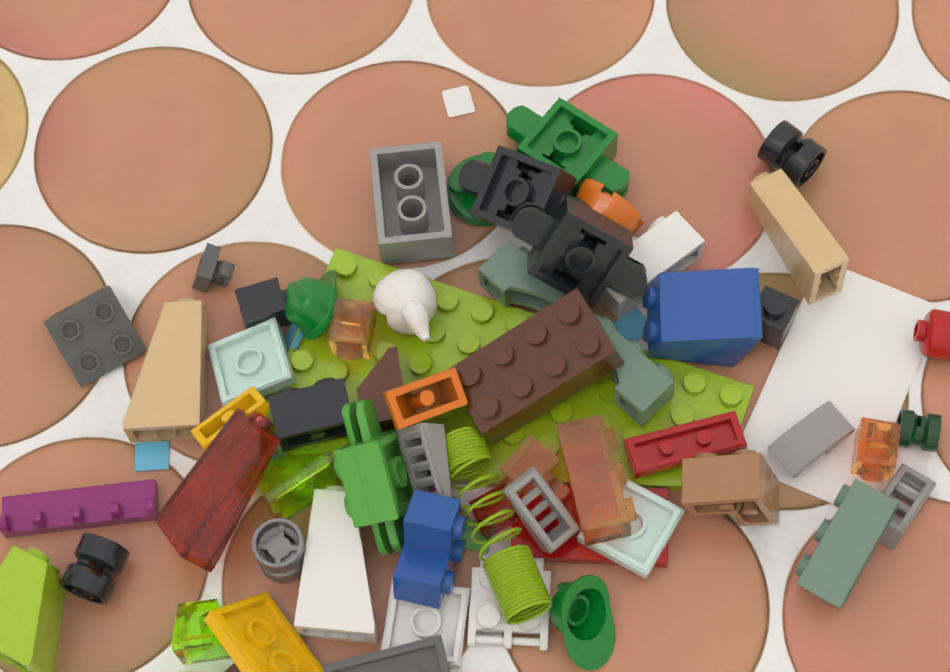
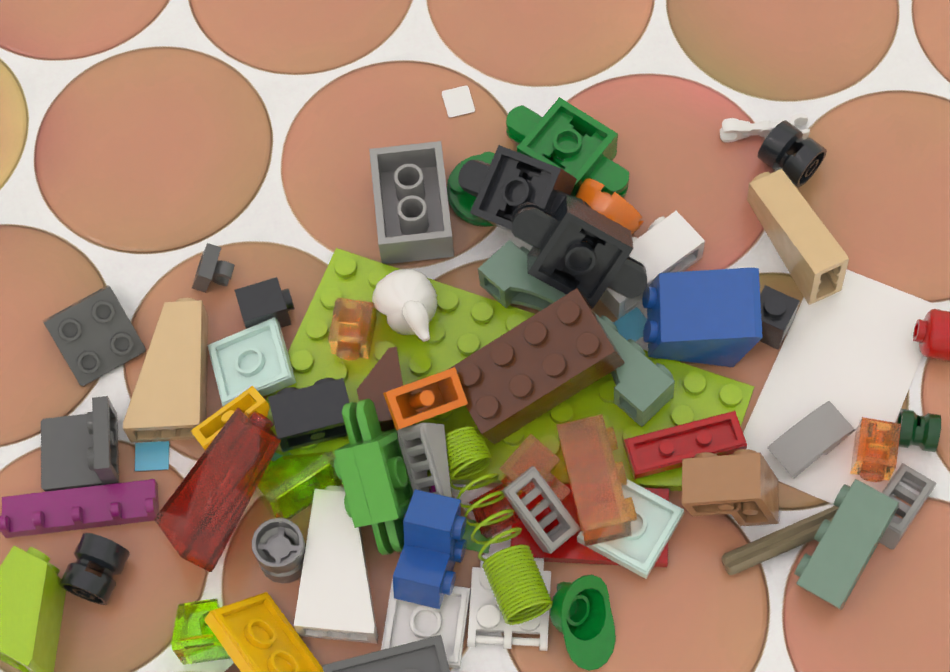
green piece [284,270,338,340] -> none
medium azure sticker [284,323,303,349] -> none
none -> dark grey bracket [41,396,119,492]
none -> white piece [720,114,810,143]
none -> dark tan axle [721,506,839,575]

